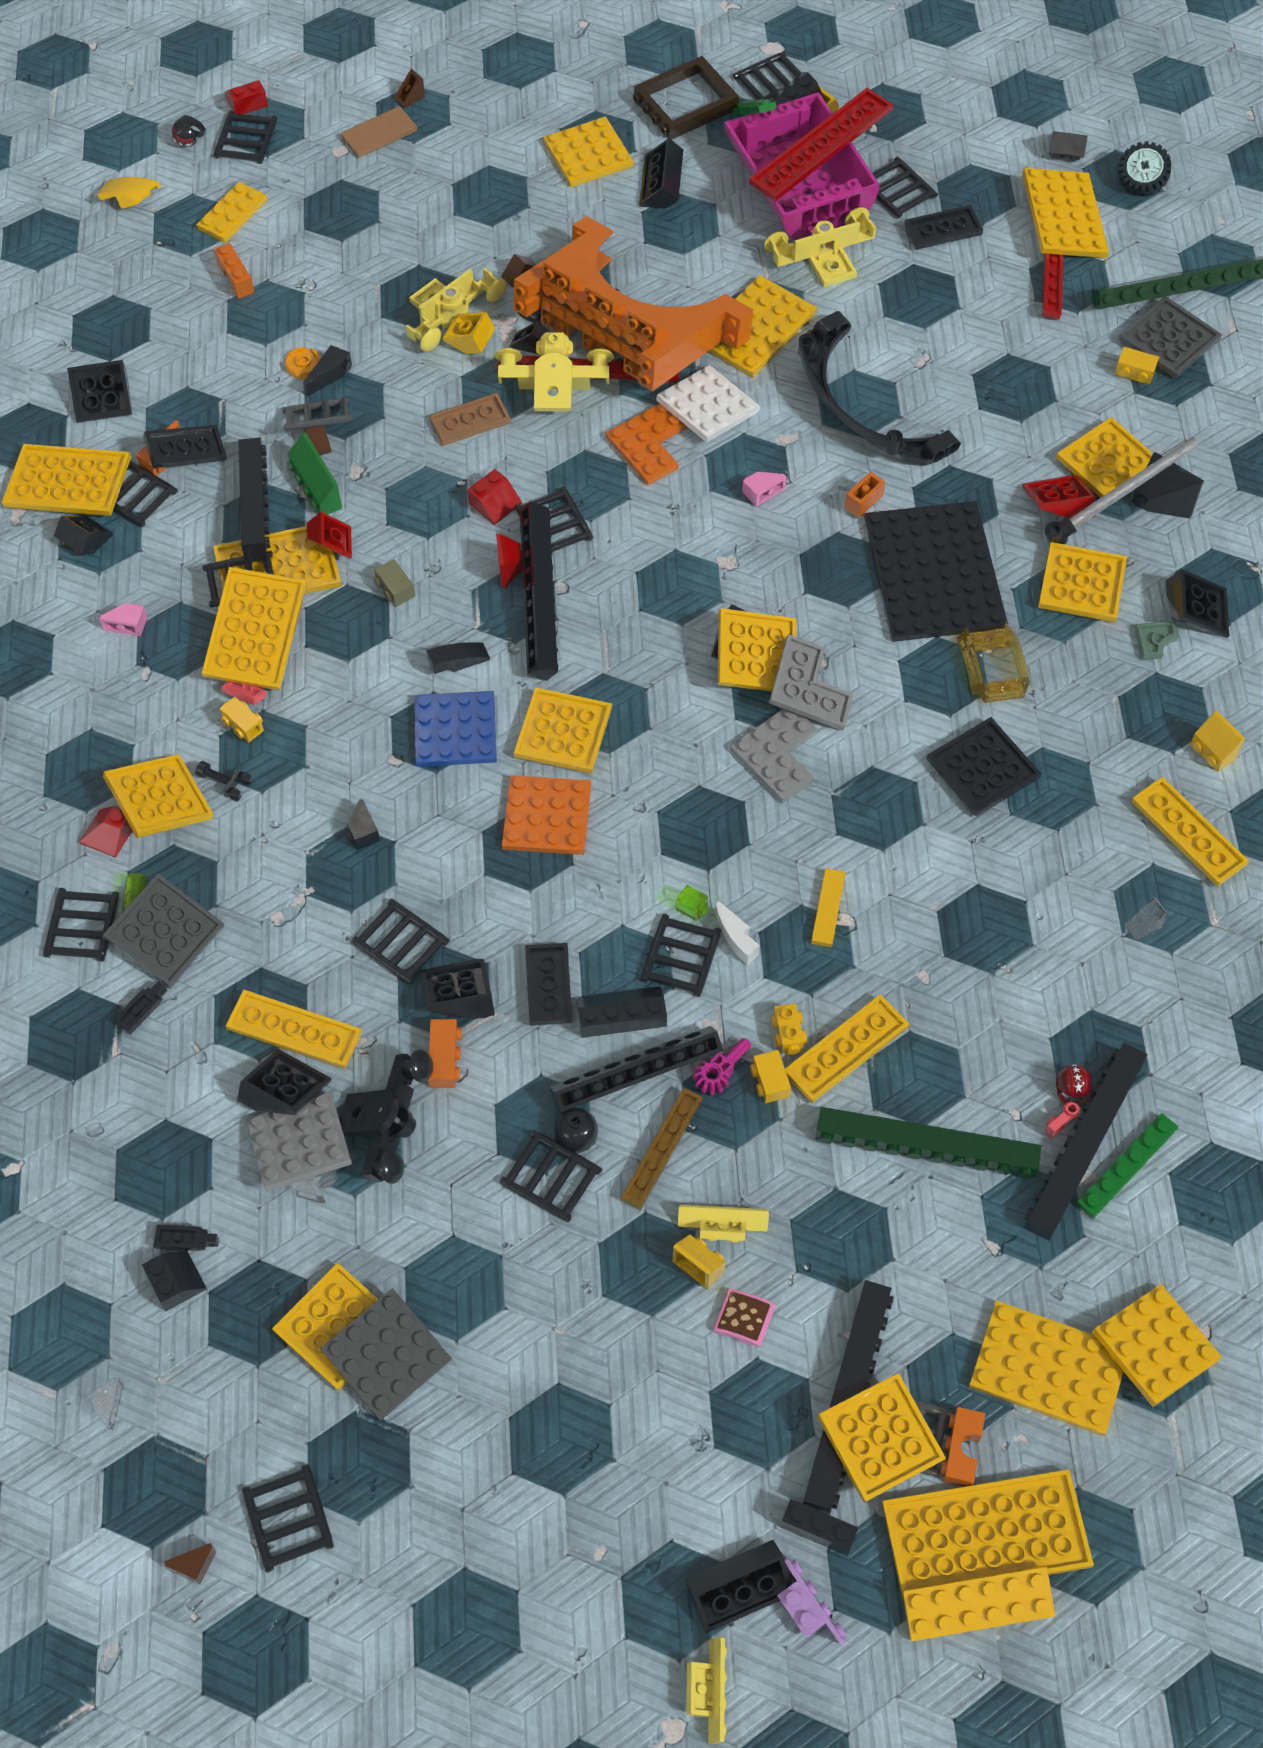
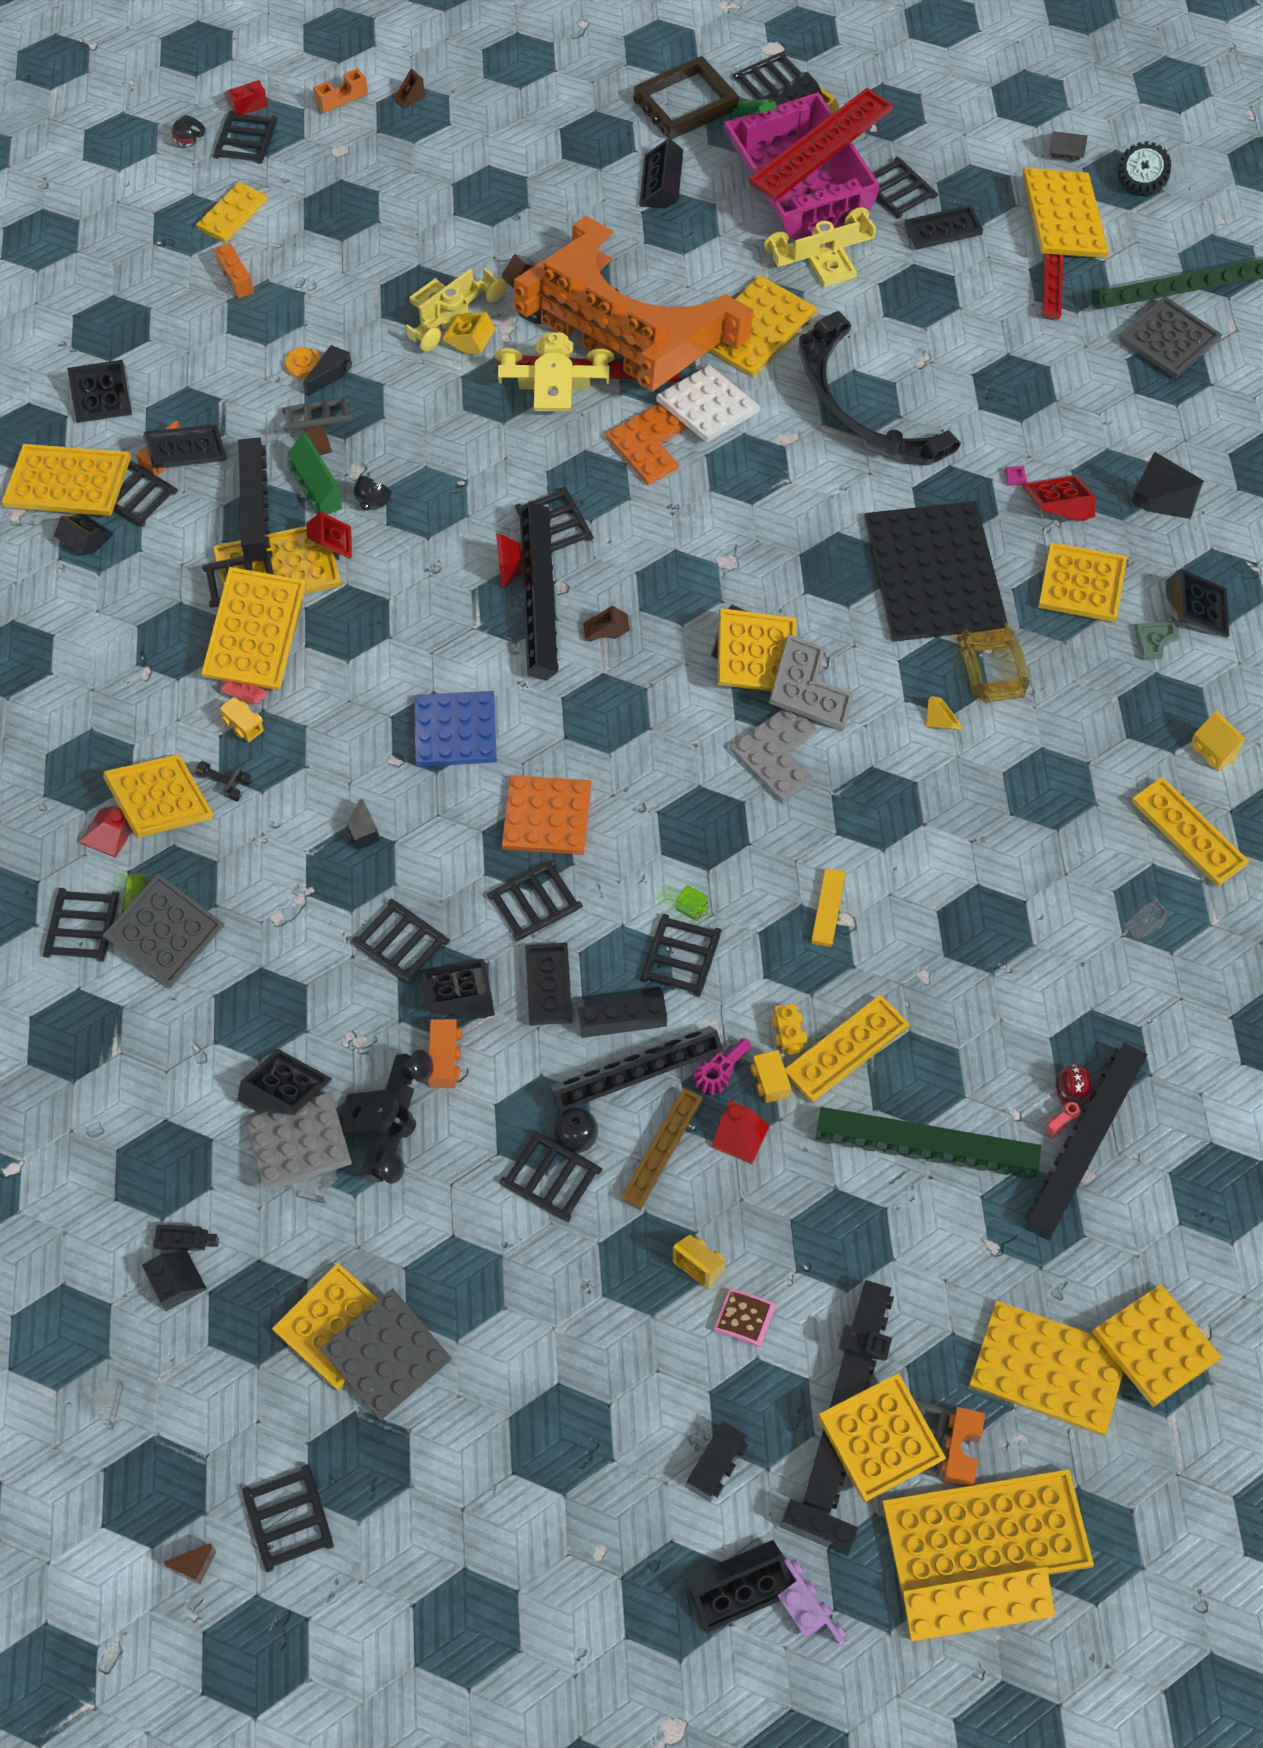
yellow slope [97,177,161,209] -> none
bright pink slope [99,603,148,637] -> none
black hinge [114,981,167,1035] -> none
yellow plate [226,989,363,1070] -> none
medium nougat tile [341,106,417,158] -> none
olive brick [374,559,416,607] -> none
black slope [426,642,490,674] -> none
medium nougat tile [429,393,511,446] -> none
red slope [467,469,522,525] -> none
black slope [510,321,550,354] -> none
yellow plate [514,687,612,774] -> none
yellow plate [543,116,634,187] -> none
light yellow bracket [678,1205,769,1242] -> none
light yellow bracket [686,1637,727,1744] -> none
white slope [715,901,760,966] -> none
bright pink slope [742,472,786,507] -> none
orange brick [845,472,885,518] -> none
black plate [926,717,1041,817] -> none
flat silver piece [1044,437,1199,545] -> none
yellow plate [1056,417,1153,498] -> none
green plate [1076,1113,1179,1219] -> none
yellow brick [1114,347,1159,385] -> none
none -> orange arch [313,68,368,113]
none -> black cylinder [353,475,392,511]
none -> black bar [487,860,583,941]
none -> reddish brown arch [583,605,630,642]
none -> black brick [686,1421,748,1502]
none -> red slope [712,1100,770,1164]
none -> black slope [838,1325,892,1361]
none -> yellow slope [926,696,963,730]
none -> dark pink tile [1004,466,1027,486]

